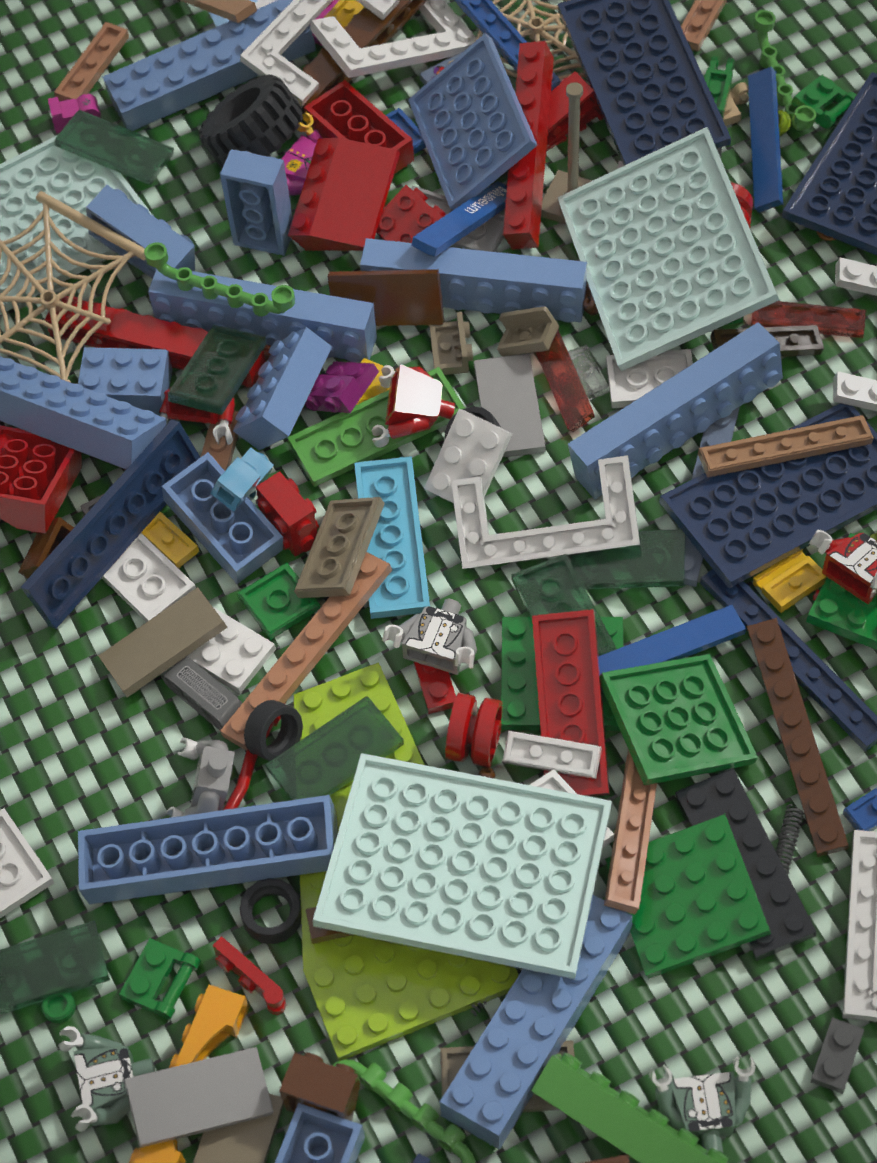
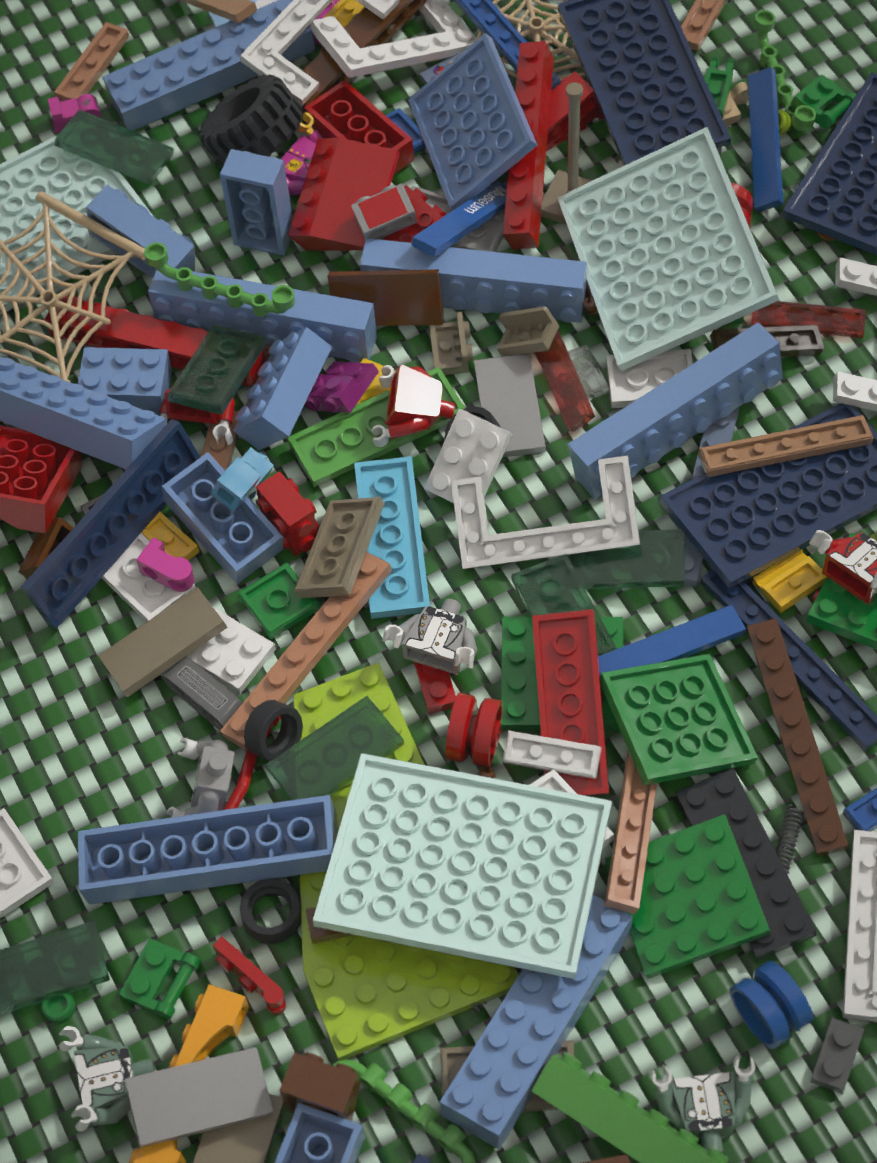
none -> dark pink leg [136,537,194,592]
none -> brick [351,183,417,241]
none -> blue wheel [729,961,813,1049]

